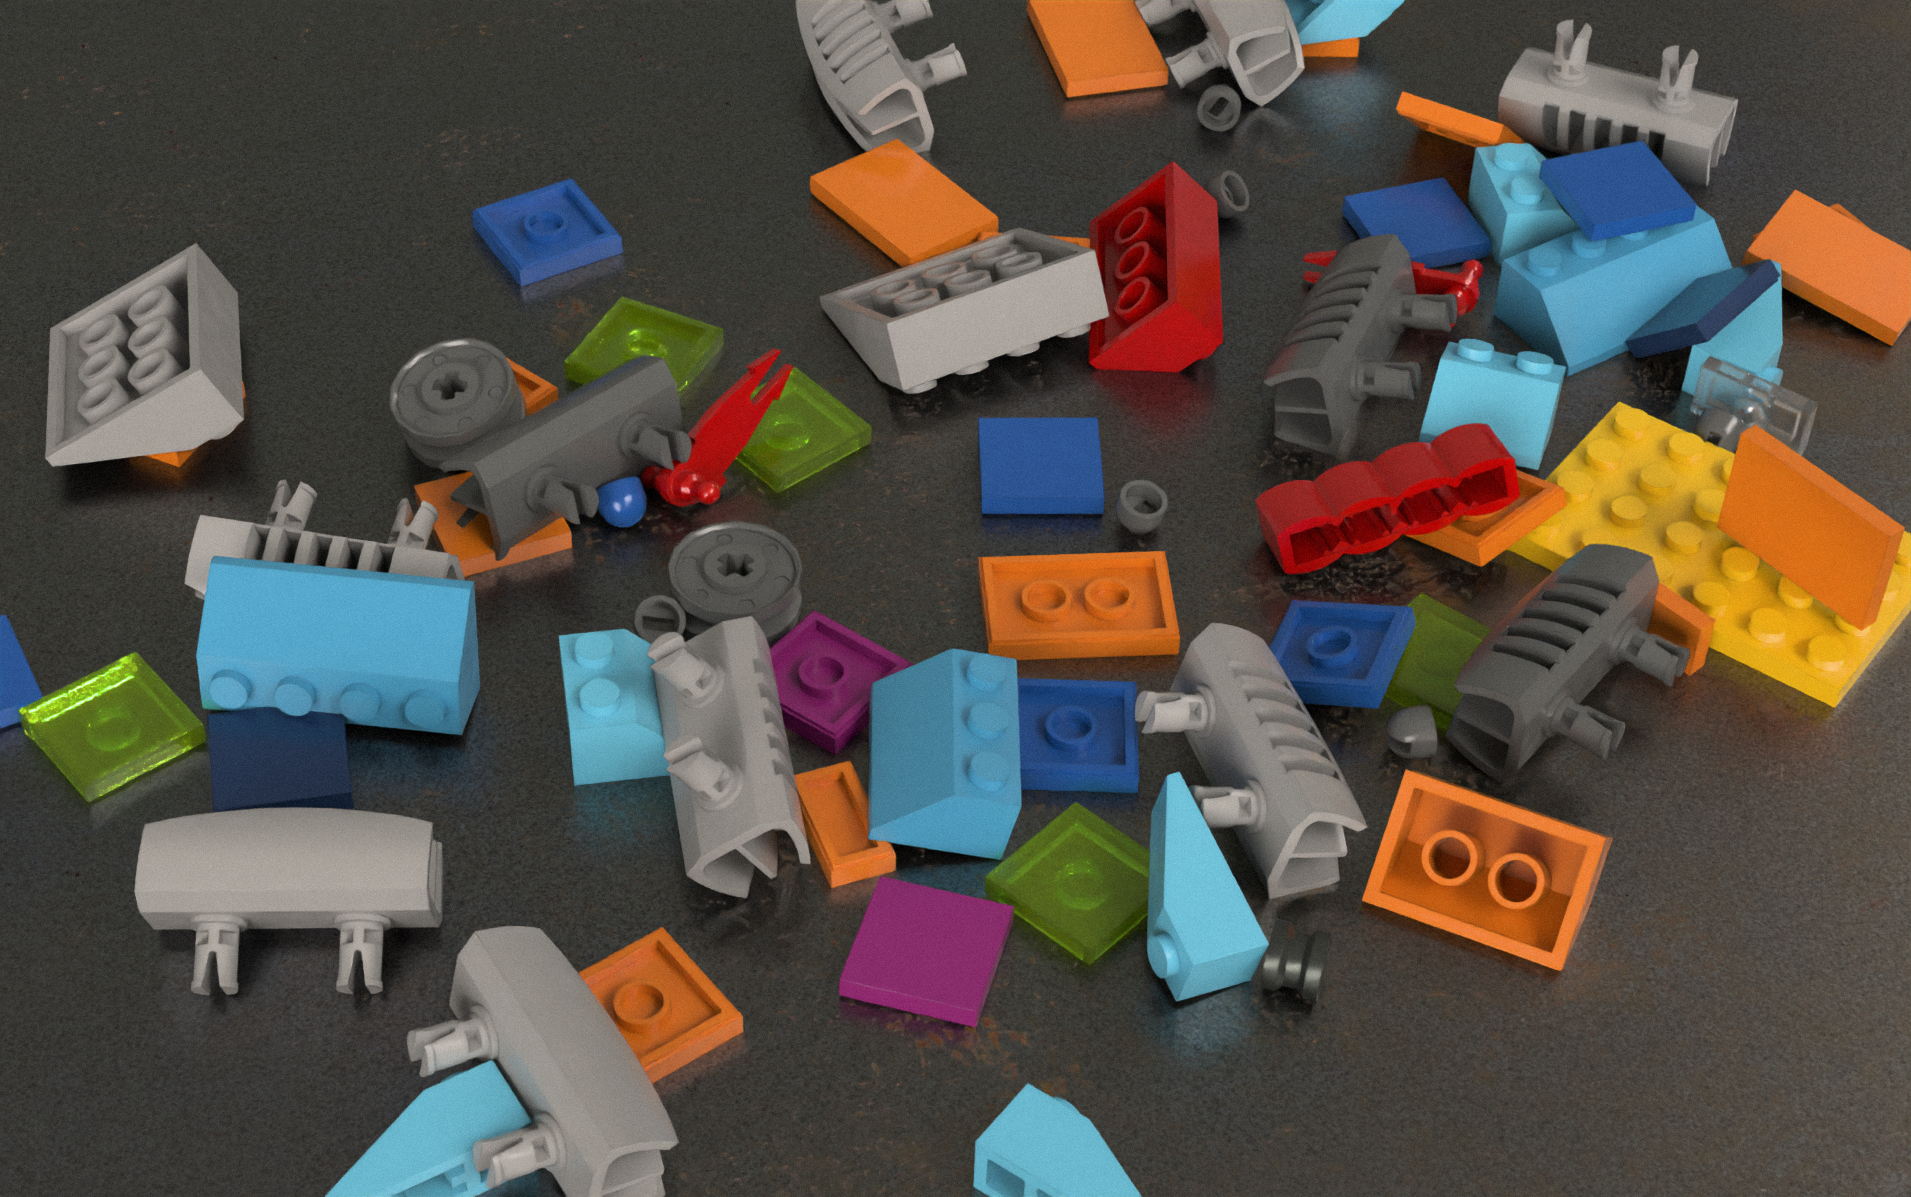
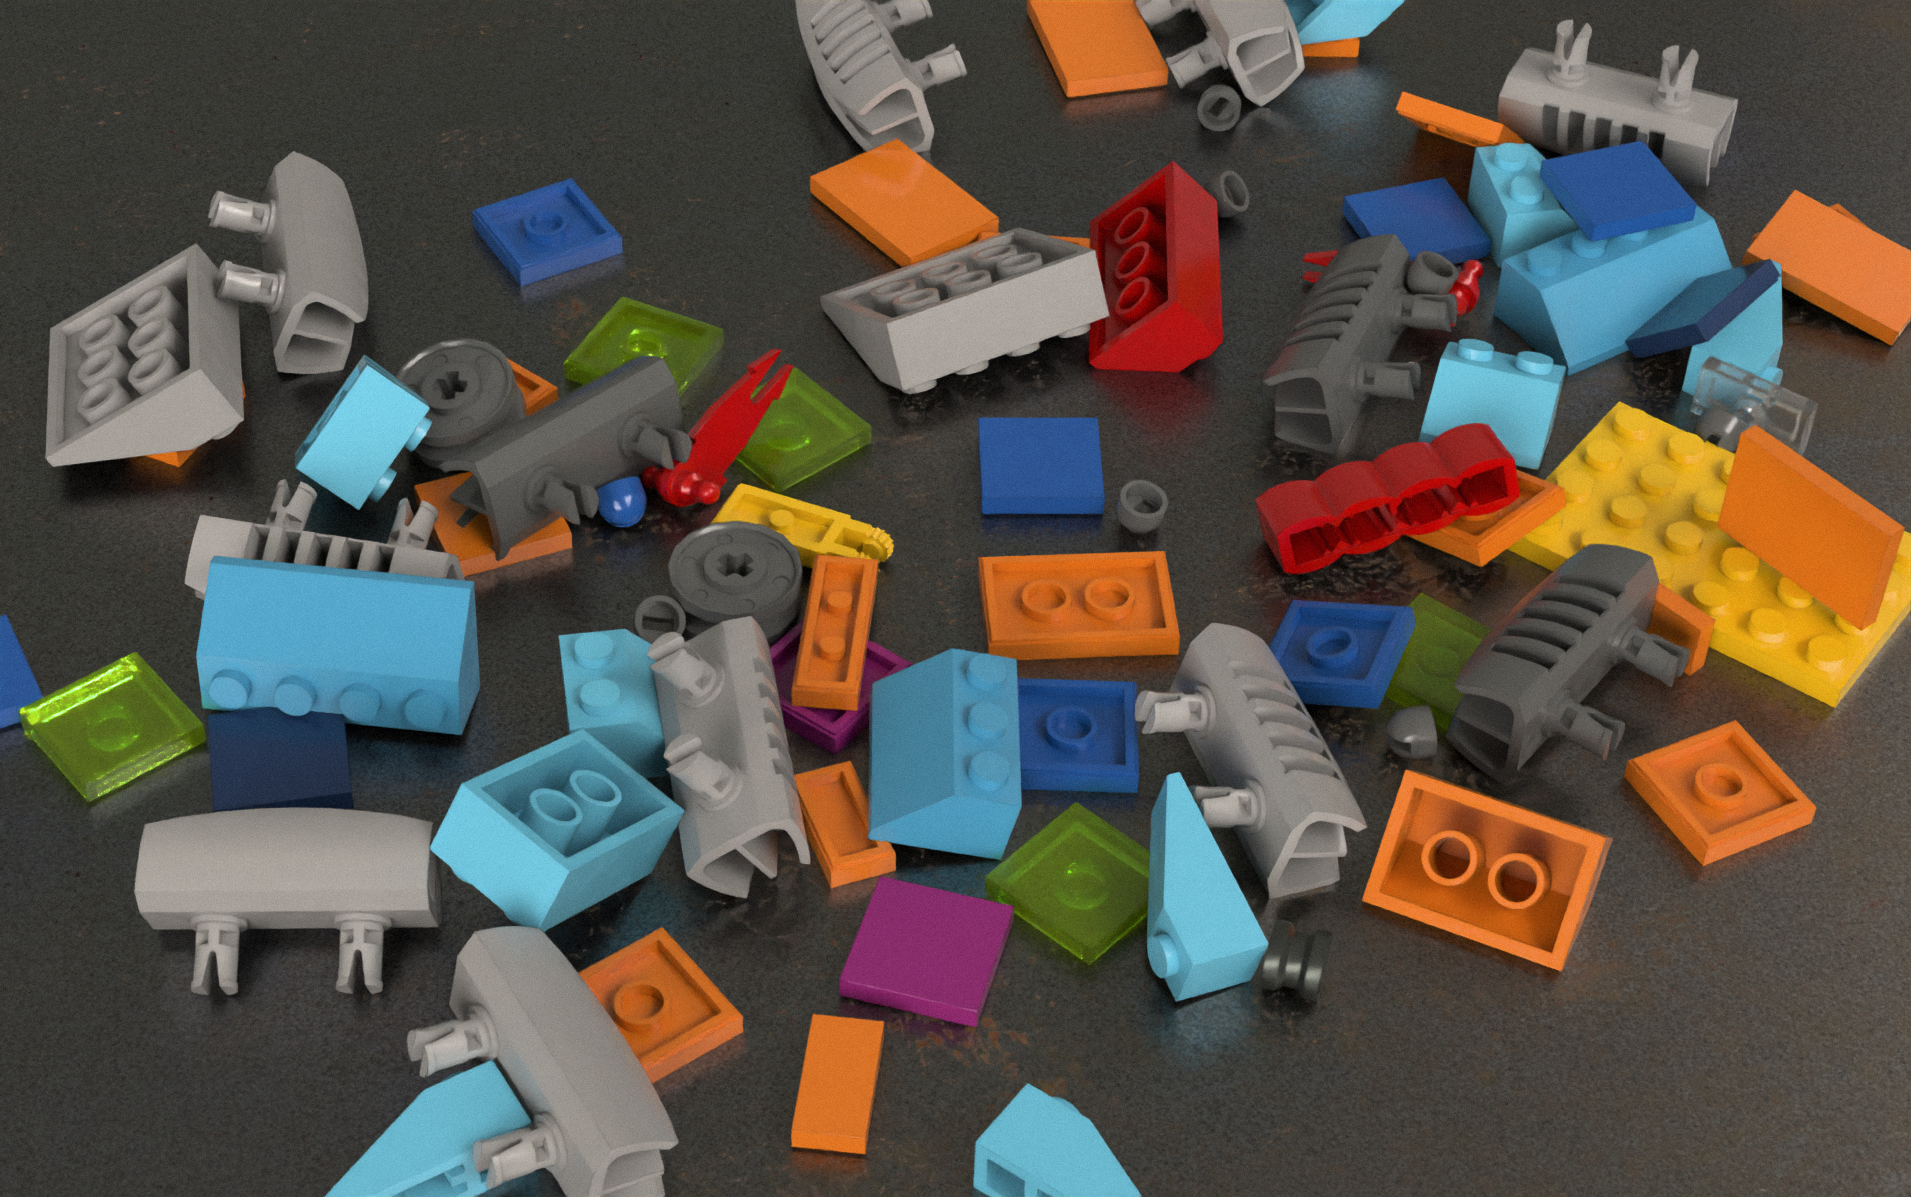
none -> light grey piece [208,151,369,374]
none -> medium azure slope [295,355,432,510]
none -> medium azure brick [429,729,685,932]
none -> yellow hinge [711,483,895,572]
none -> orange tile [791,1014,884,1154]
none -> orange tile [792,555,878,711]
none -> dark grey hinge [1406,251,1458,295]
none -> orange tile [1624,720,1816,866]

